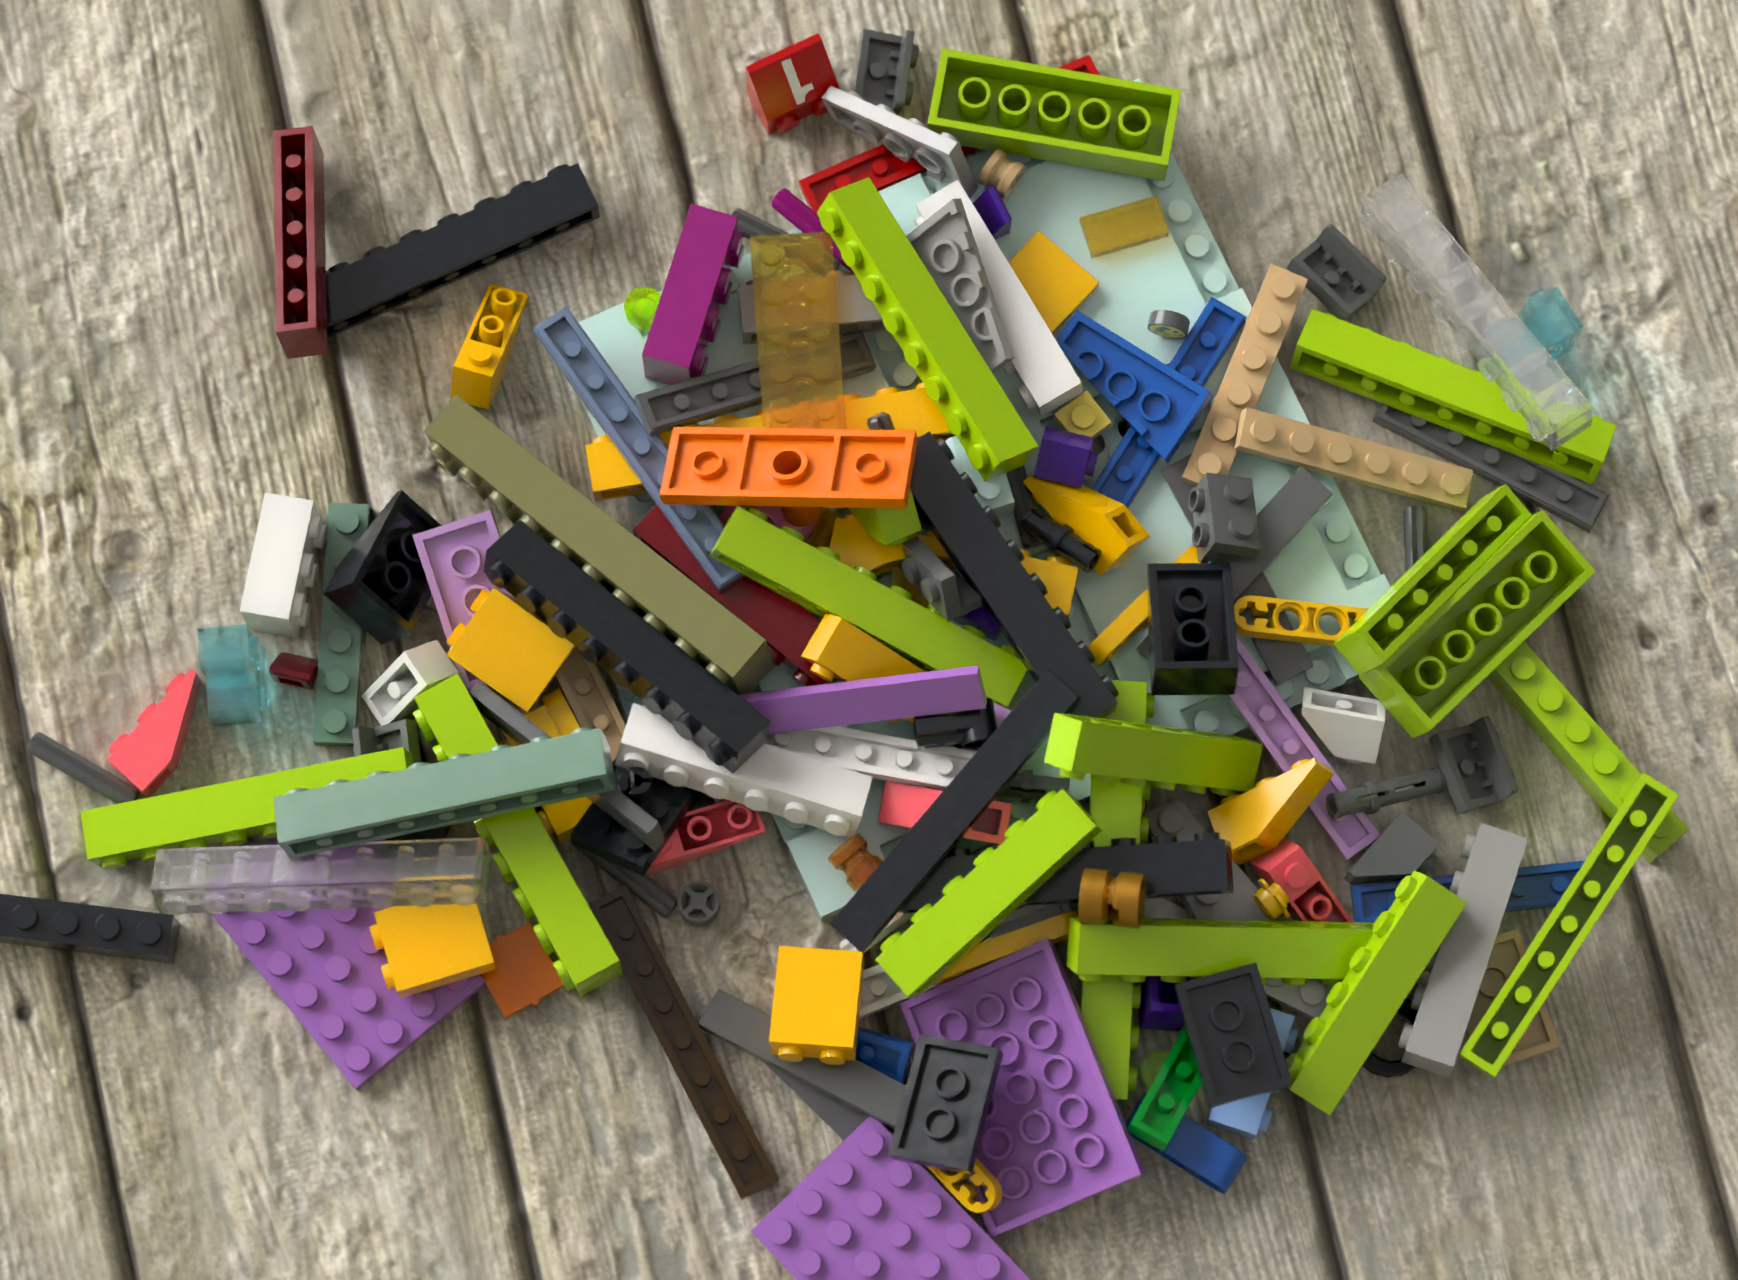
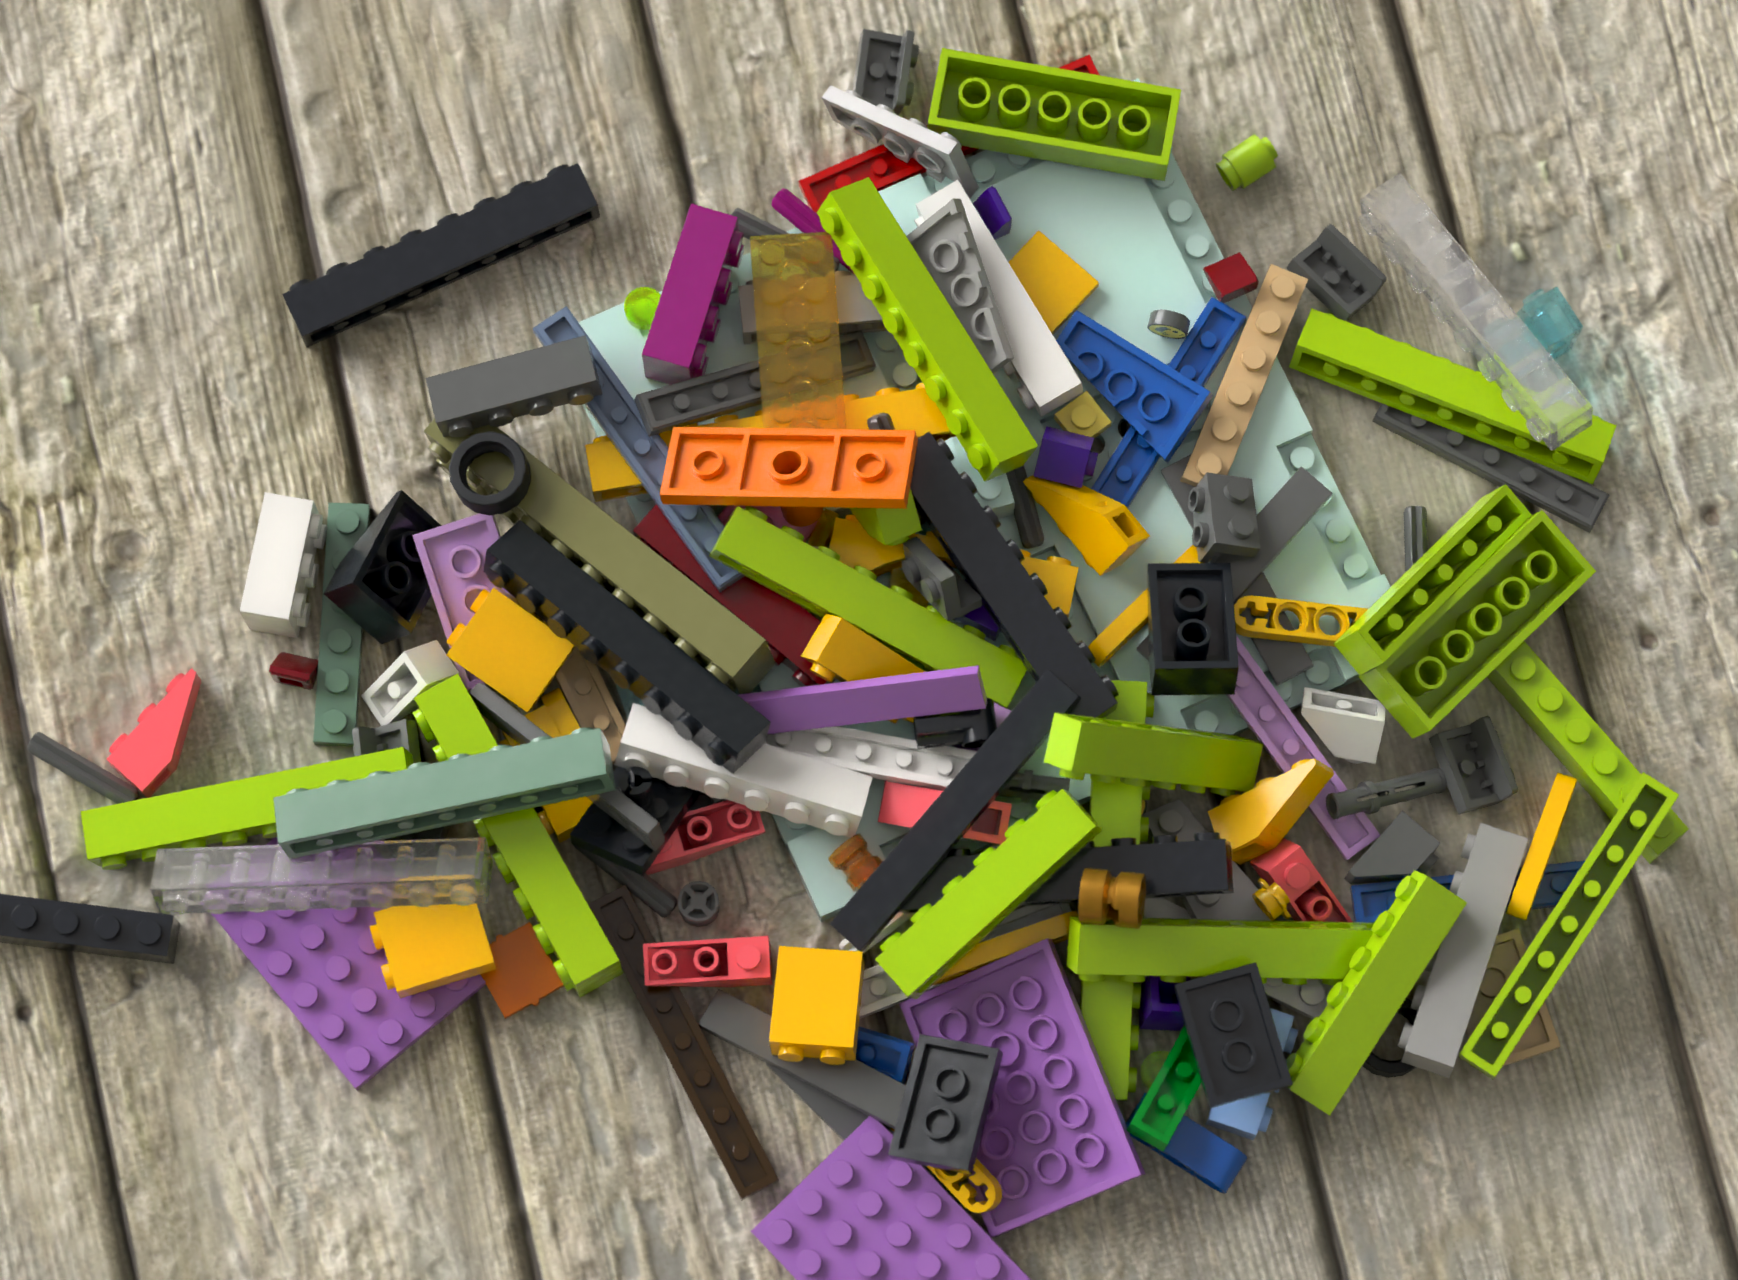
clear light blue brick [197,624,269,727] -> none
dark red brick [273,125,327,359] -> none
yellow slope [450,283,529,410] -> none
red slope [746,33,840,134] -> none
tan wheel [977,148,1026,199] -> none
black pin [1019,507,1102,573] -> none
clear yellow tile [1079,195,1169,259] -> none
tan plate [1234,407,1473,512] -> none
none -> dark grey brick [426,335,603,437]
none -> black tyre [449,431,531,516]
none -> coral slope [643,936,773,987]
none -> dark red slope [1203,252,1259,303]
none -> lime brick [1216,134,1278,191]
none -> yellow beam [1506,772,1577,921]

